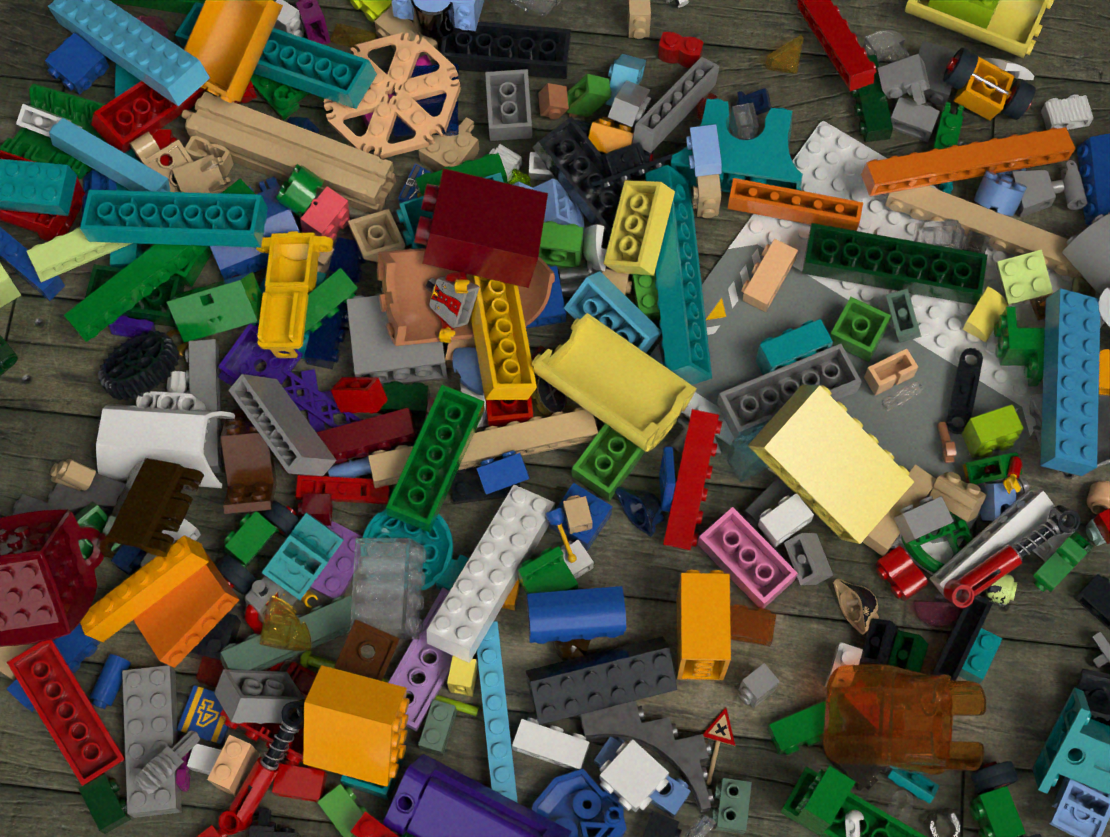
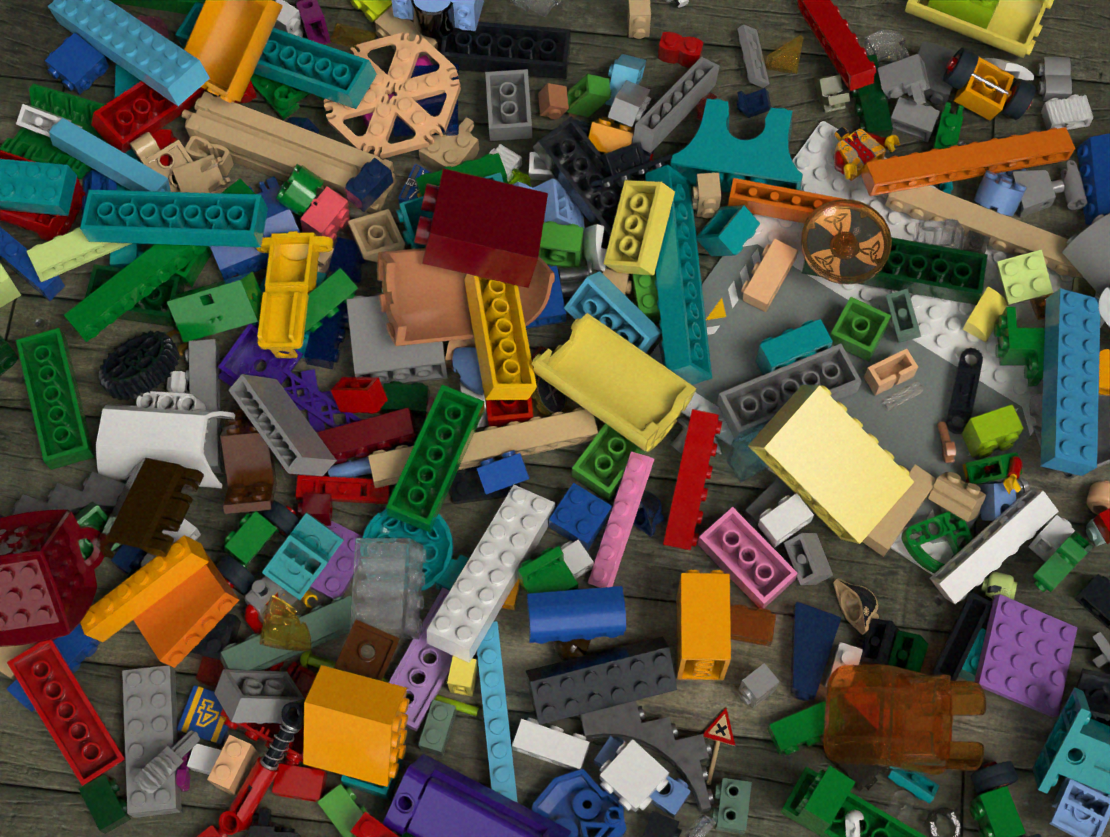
tan brick [50,458,96,491] -> none
blue brick [89,654,131,709] -> none
dark purple plate [109,315,156,338] -> none
torso [426,272,480,343] -> none
hinge [545,507,577,563] -> none
tan brick [563,495,593,534] -> none
blue tile [659,447,676,511] -> none
light blue brick [686,125,722,177] -> none
clear brick [729,103,759,140] -> none
red brick [876,545,928,602] -> none
light grey brick [894,496,954,543] -> none
clear pink plate [914,602,961,627] -> none
piece [943,505,1081,608] -> none
none -> green brick [16,328,95,470]
none -> dark blue brick [345,157,393,212]
none -> bright pink plate [588,452,654,588]
none -> teal piece [696,205,760,256]
none -> light grey plate [737,24,769,88]
none -> dark blue slope [791,602,842,702]
none -> clear orange dish [801,199,892,284]
none -> olive brick [814,73,850,113]
none -> torso [833,127,900,181]
none -> medium lavender plate [974,594,1077,717]
none -> light grey brick [1037,57,1072,101]

